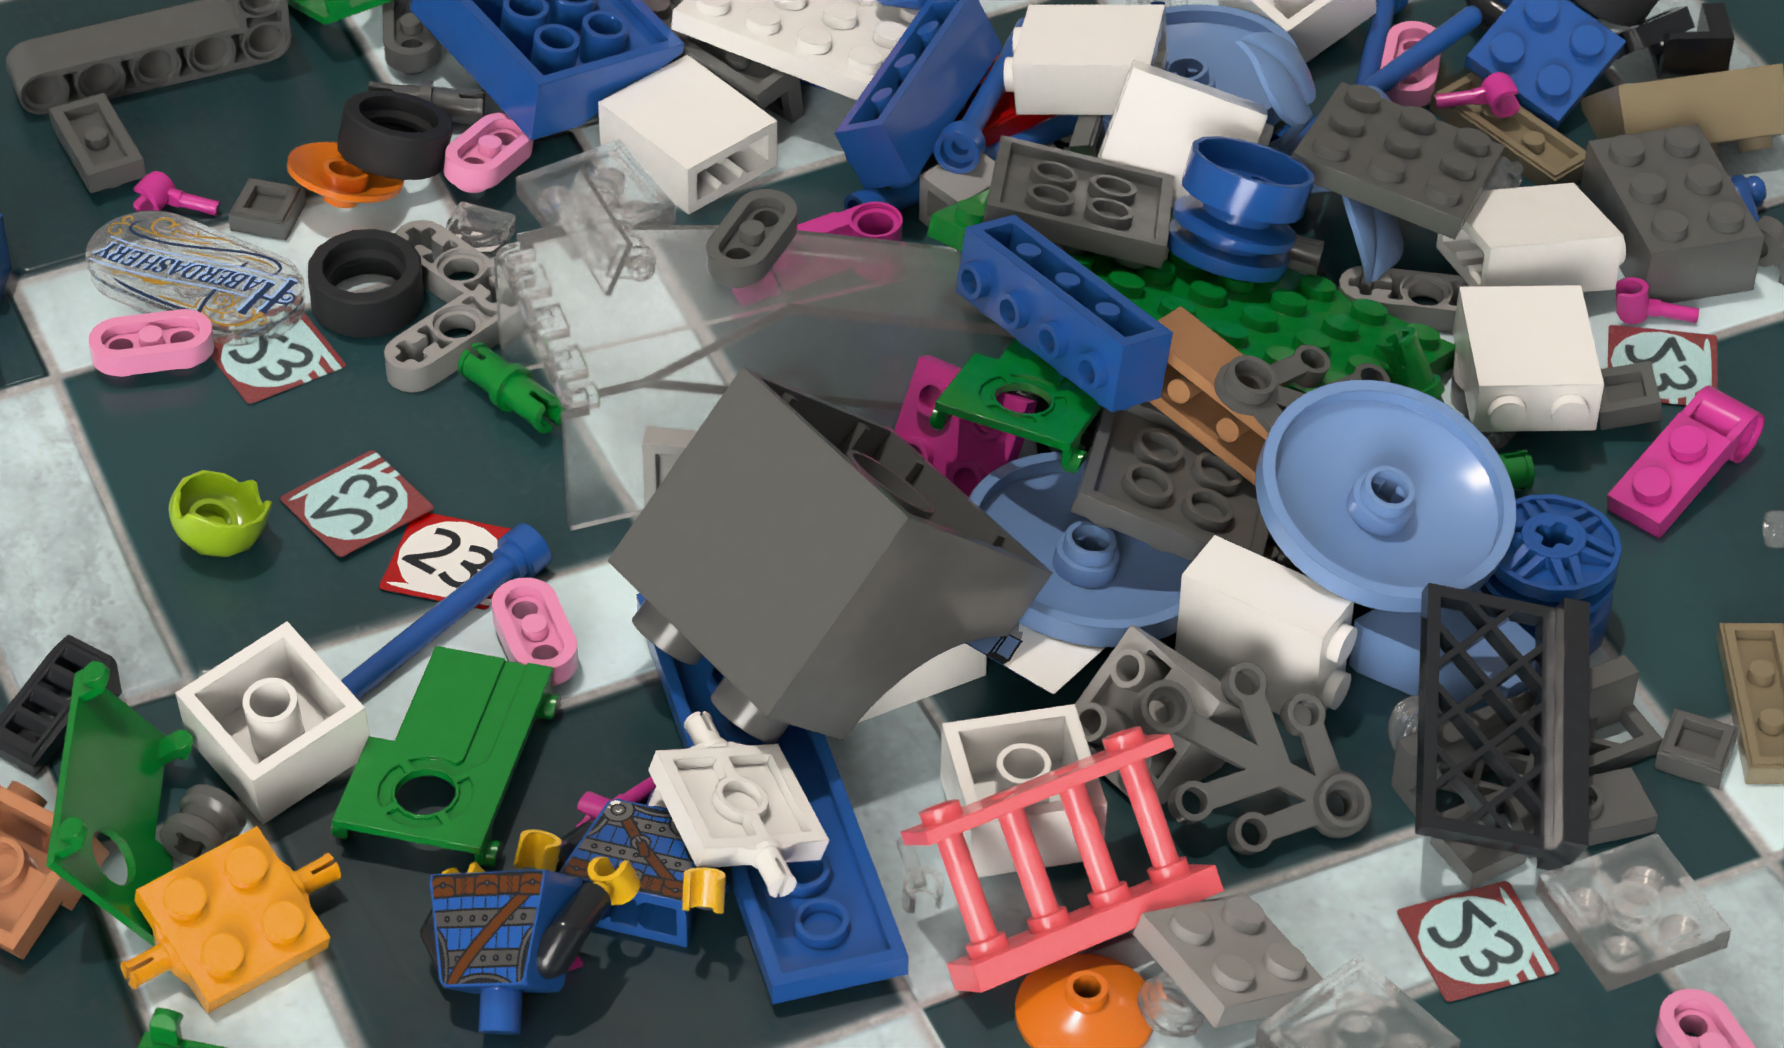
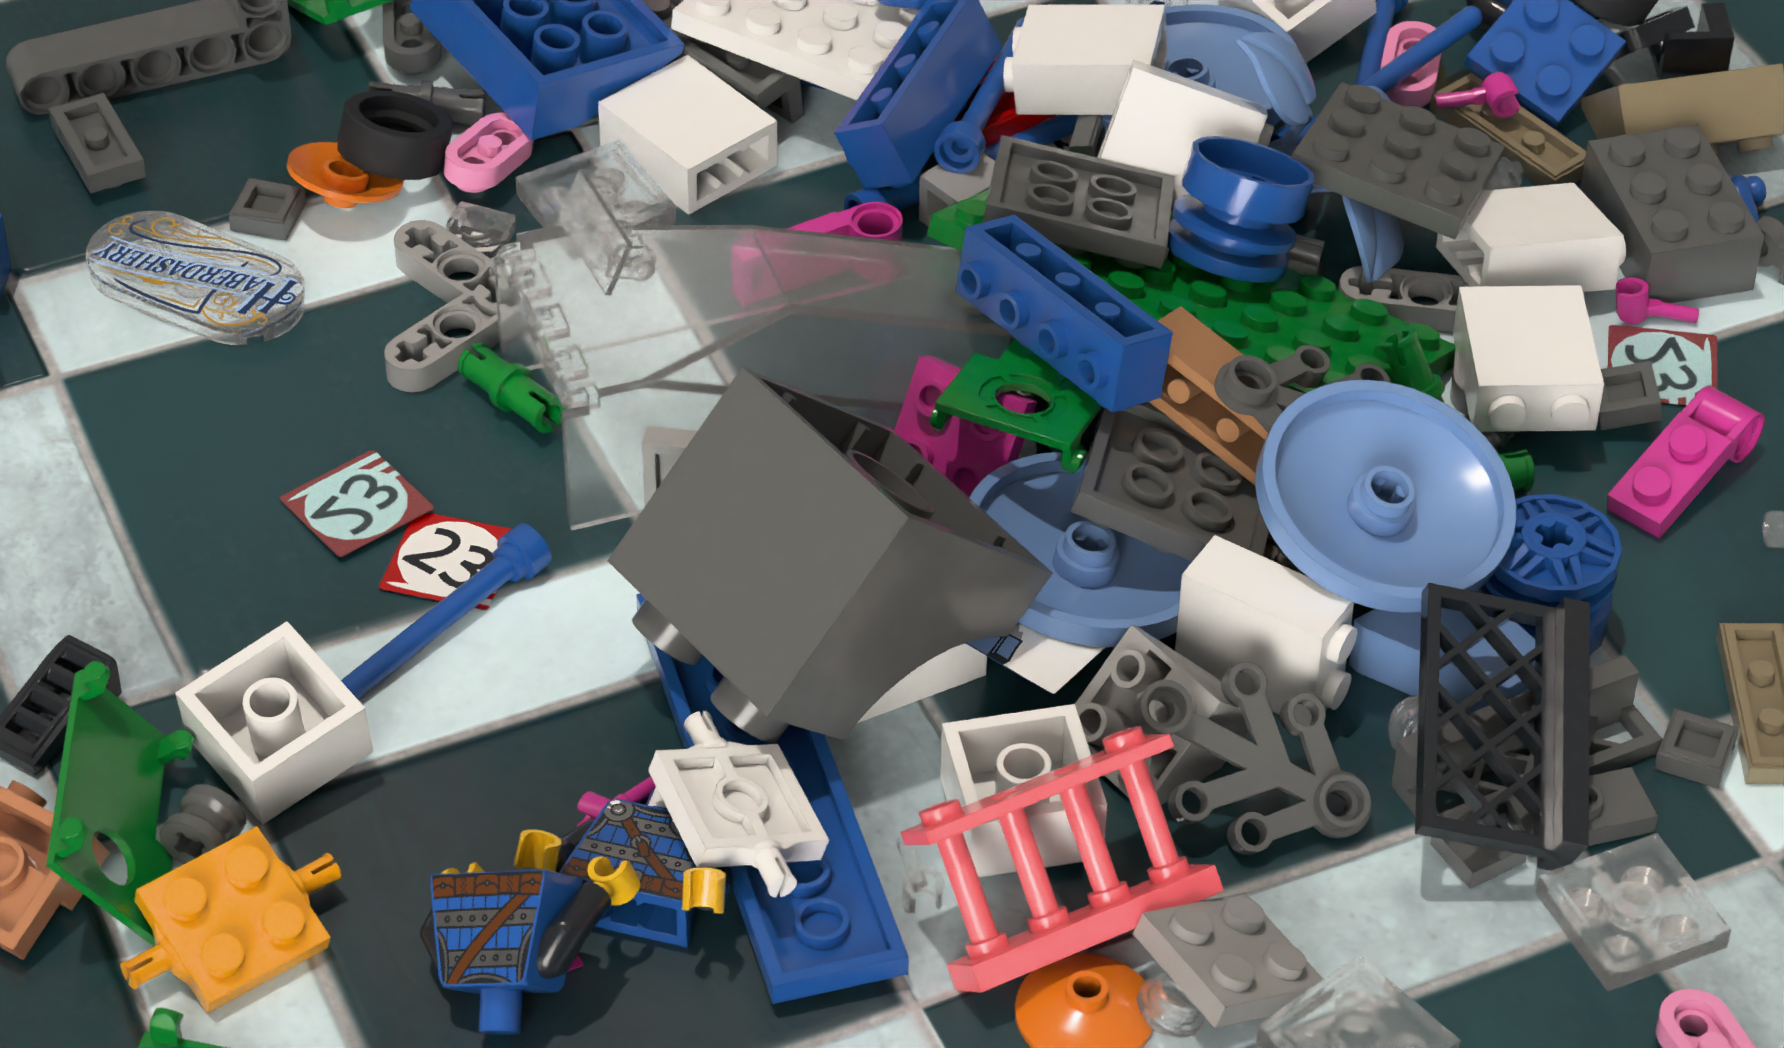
bright pink plate [89,309,214,377] -> none
dark pink hand [133,171,220,217] -> none
lime hair [168,470,272,558] -> none
clear light blue sticker [211,305,346,404] -> none
black tyre [308,229,424,338] -> none
green piece [331,646,561,867] -> none
bright pink plate [492,578,578,687] -> none
dark grey plate [706,189,797,288] -> none
clear light blue sticker [1397,881,1560,1002] -> none

